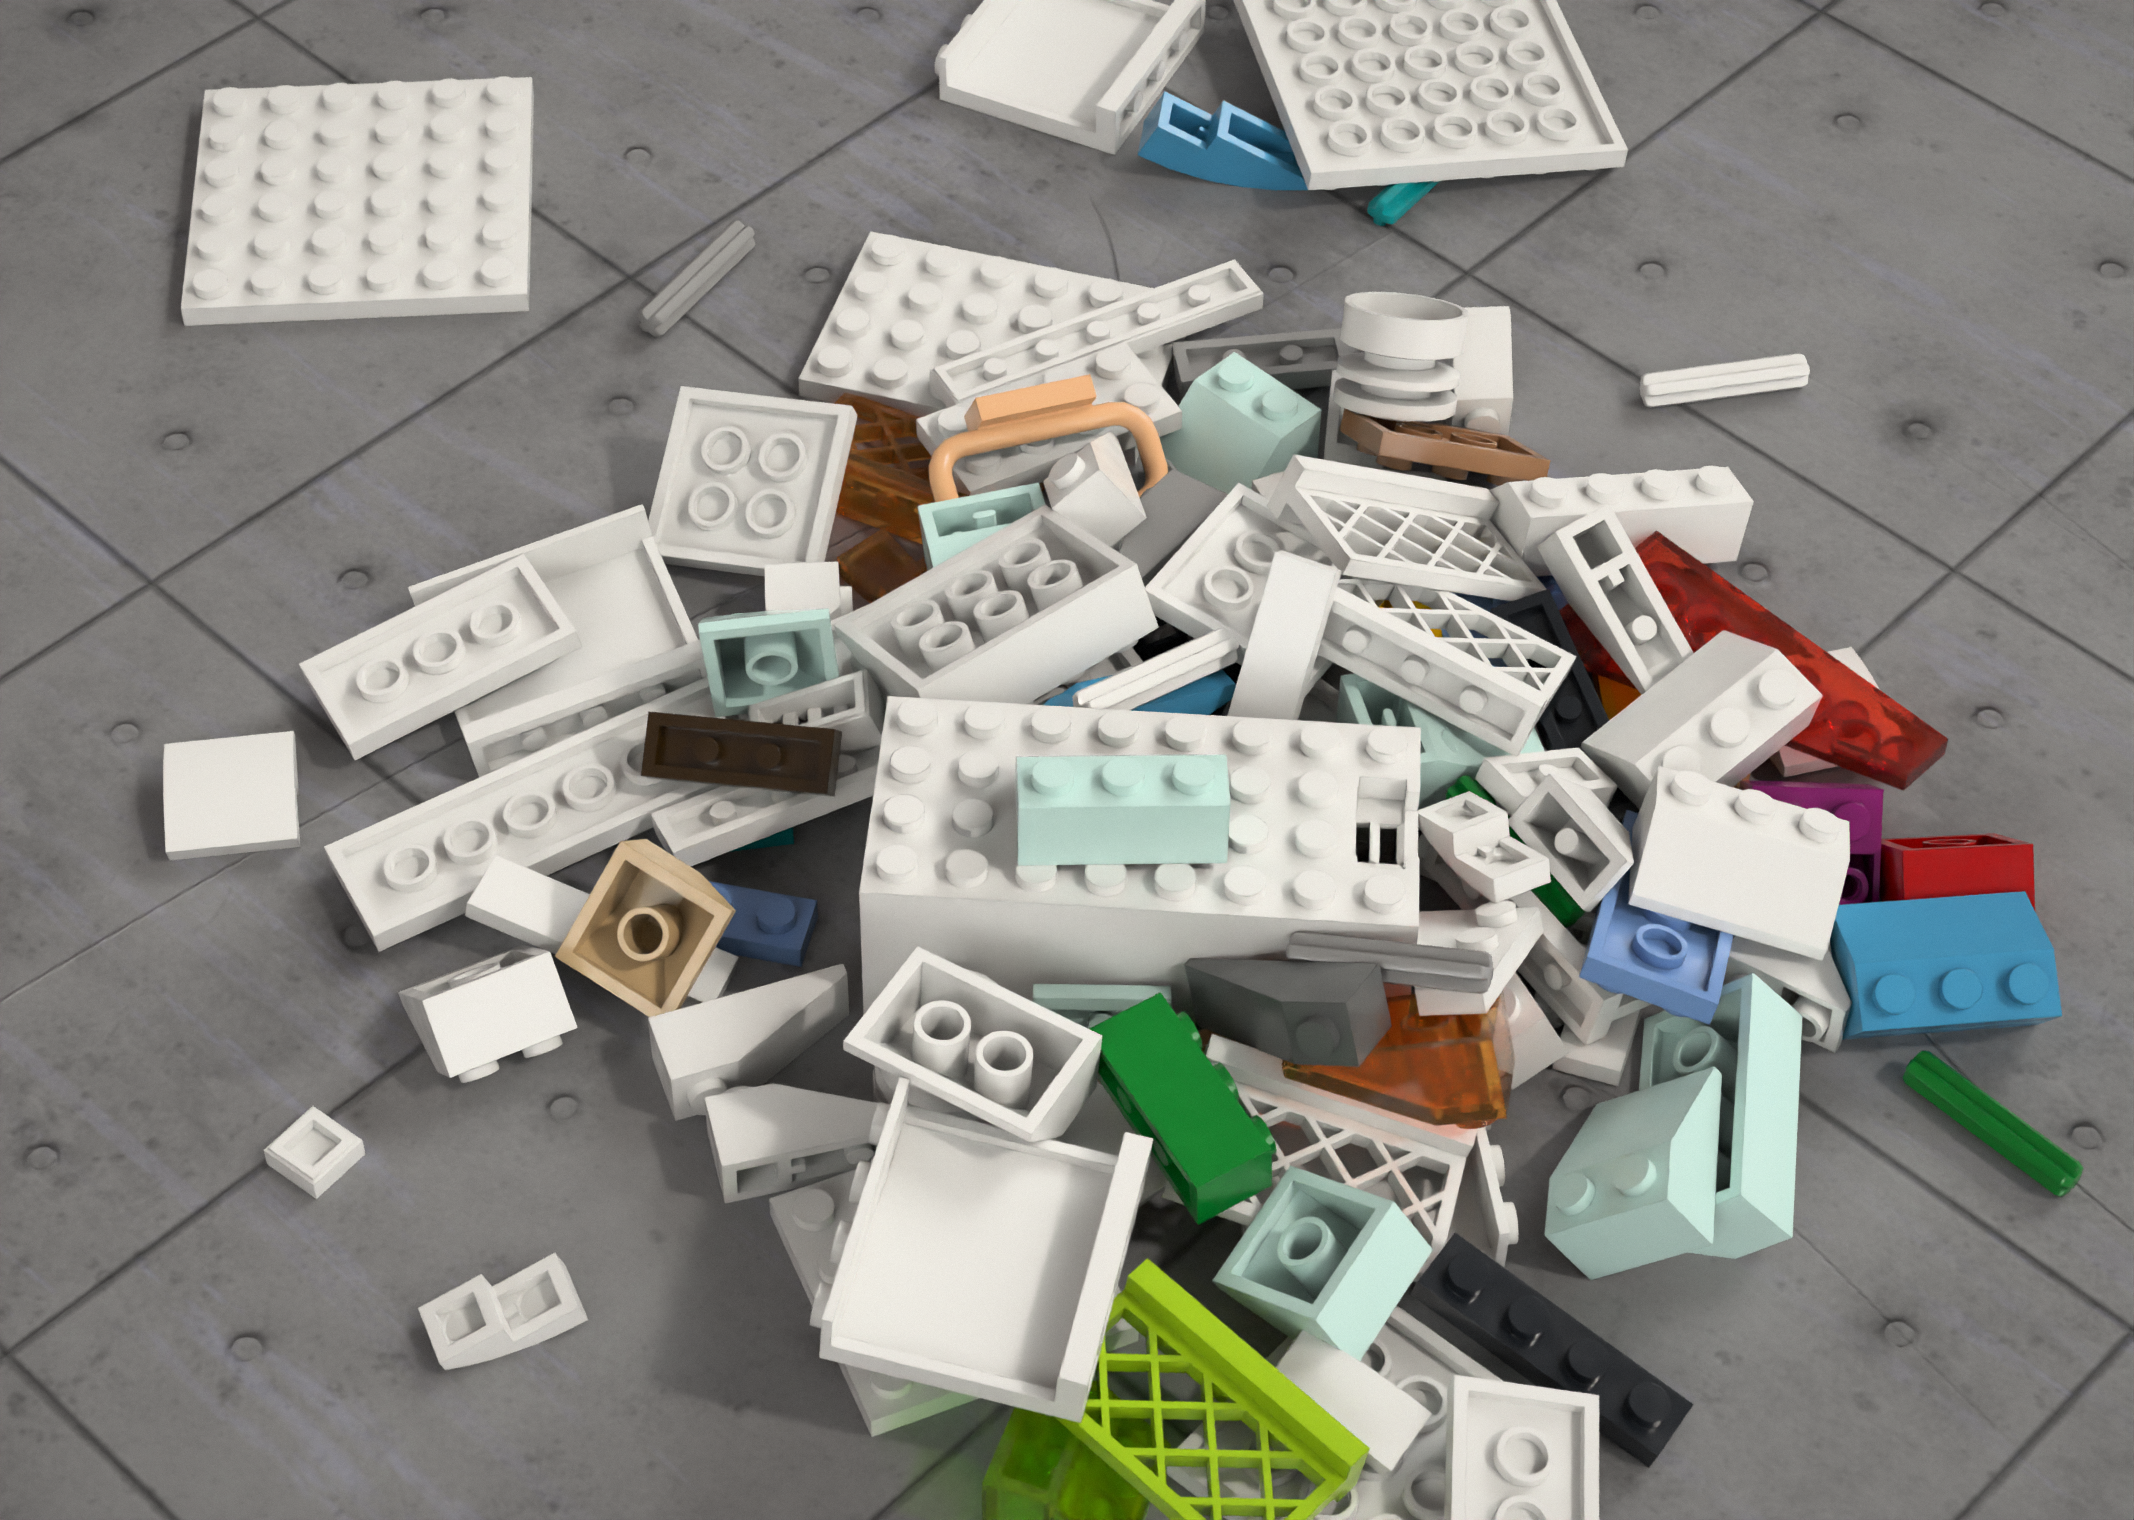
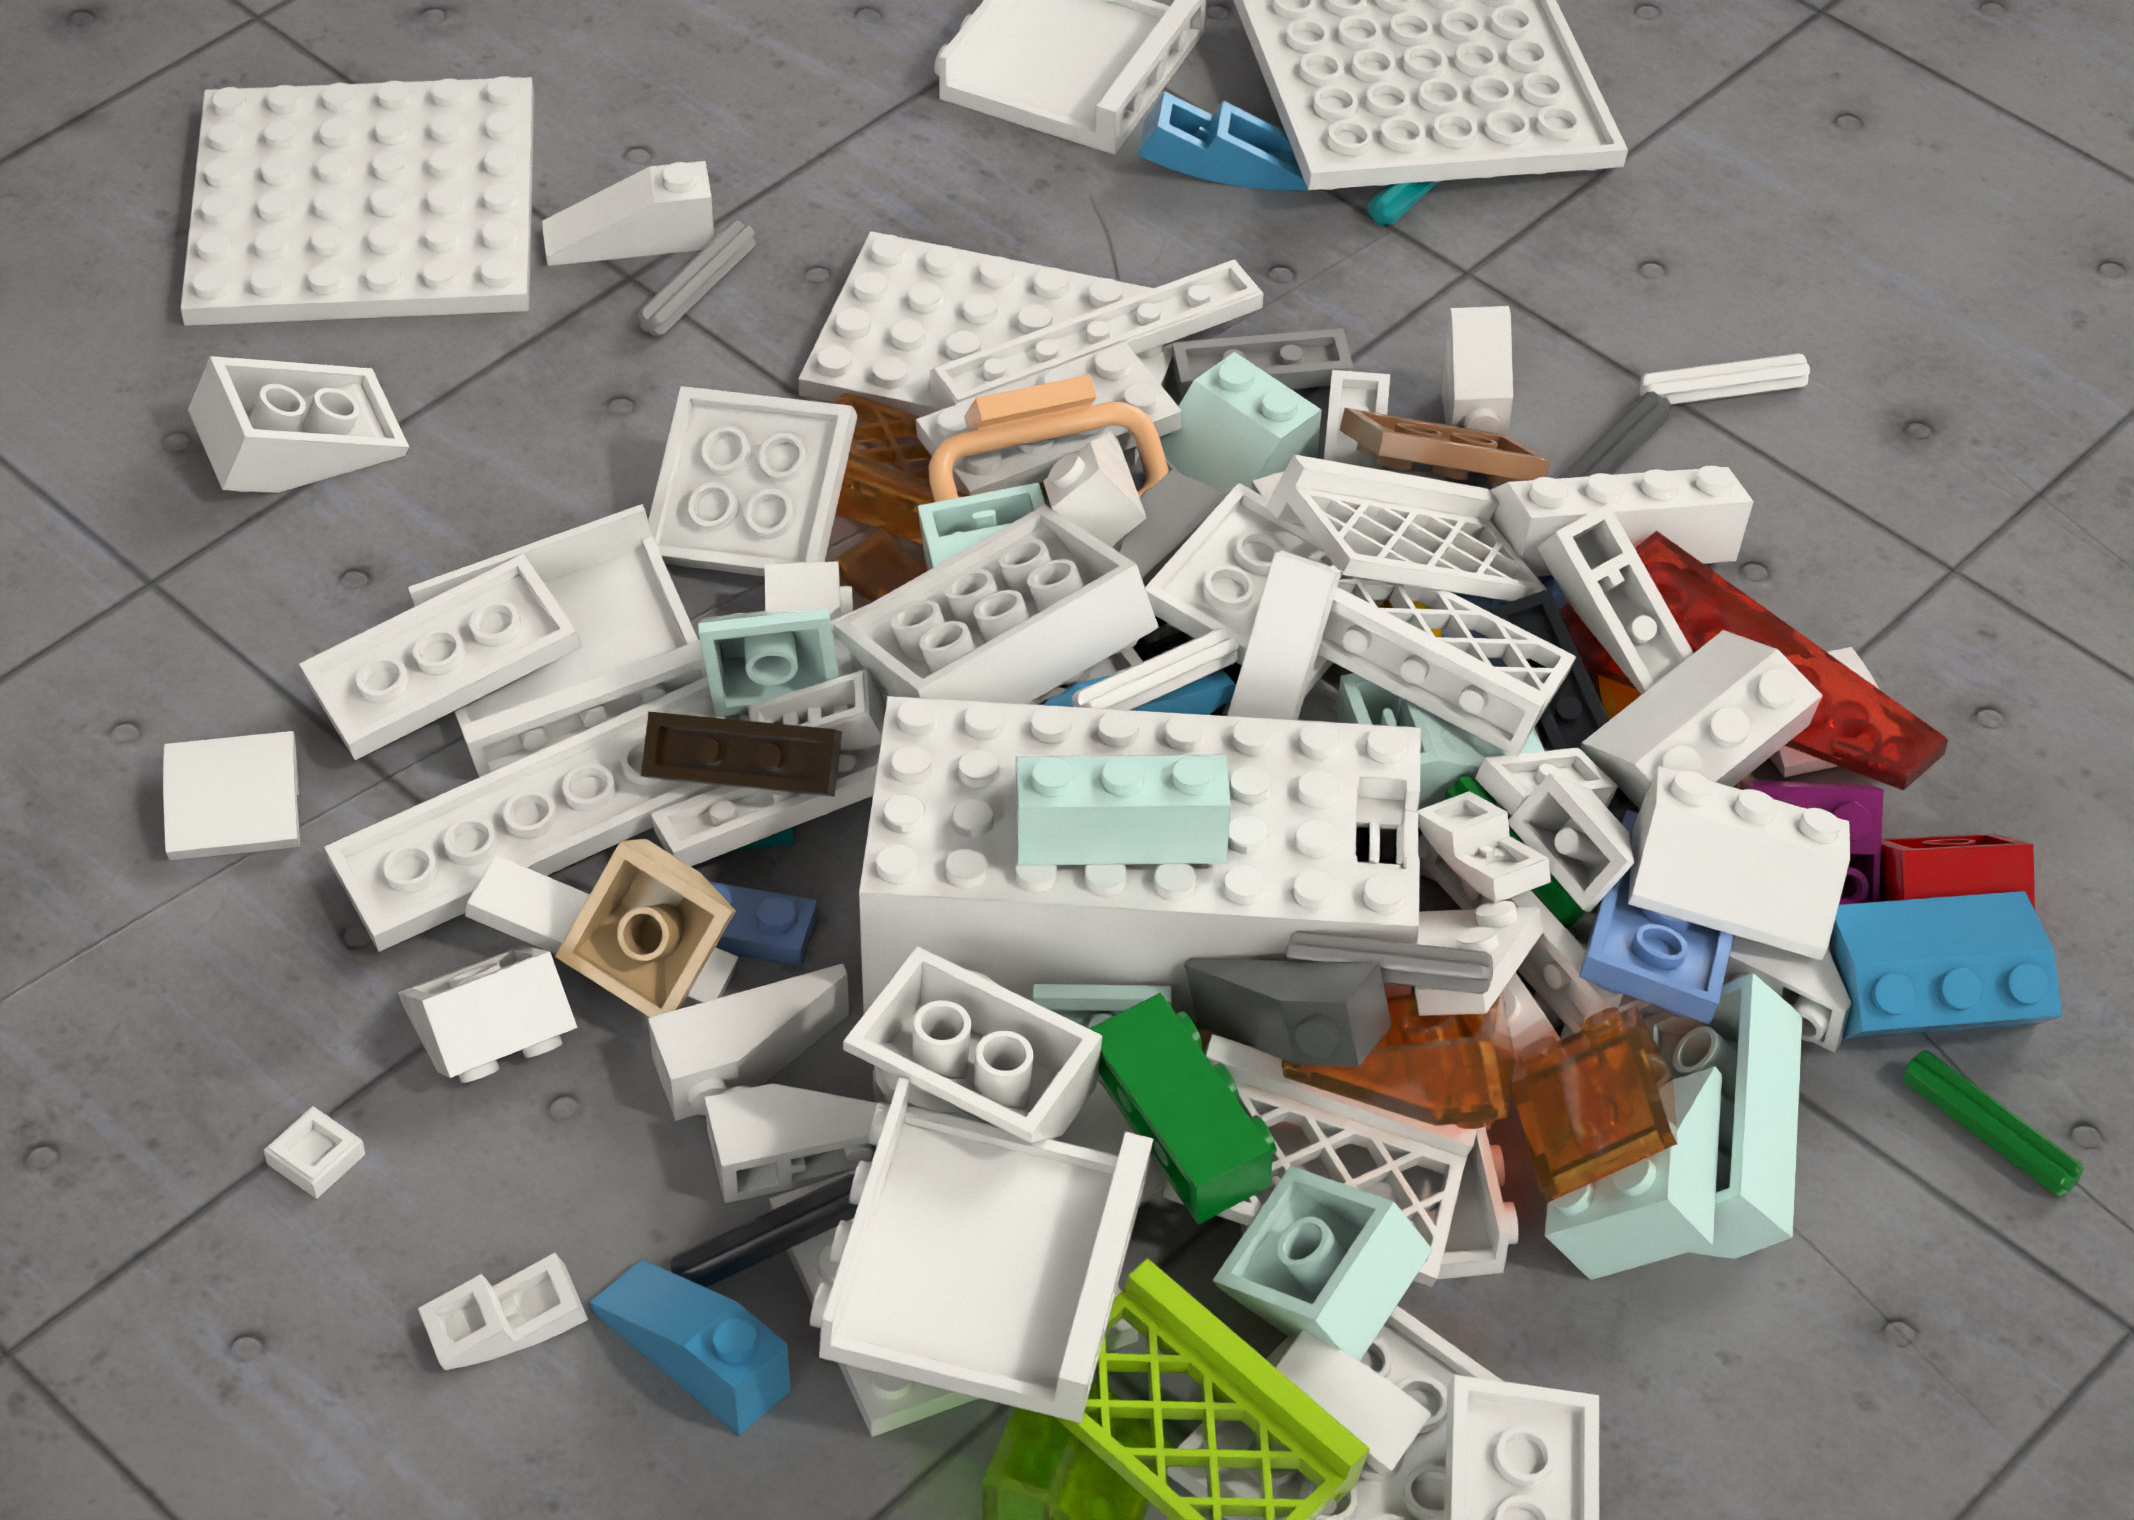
white wheel [1333,292,1468,422] -> none
black plate [1411,1233,1694,1467] -> none
none -> white slope [188,356,409,493]
none -> white slope [542,161,715,266]
none -> dark azure slope [589,1259,791,1436]
none -> black axle [670,1174,858,1288]
none -> clear orange slope [1511,1005,1678,1203]
none -> dark grey axle [1557,391,1671,479]

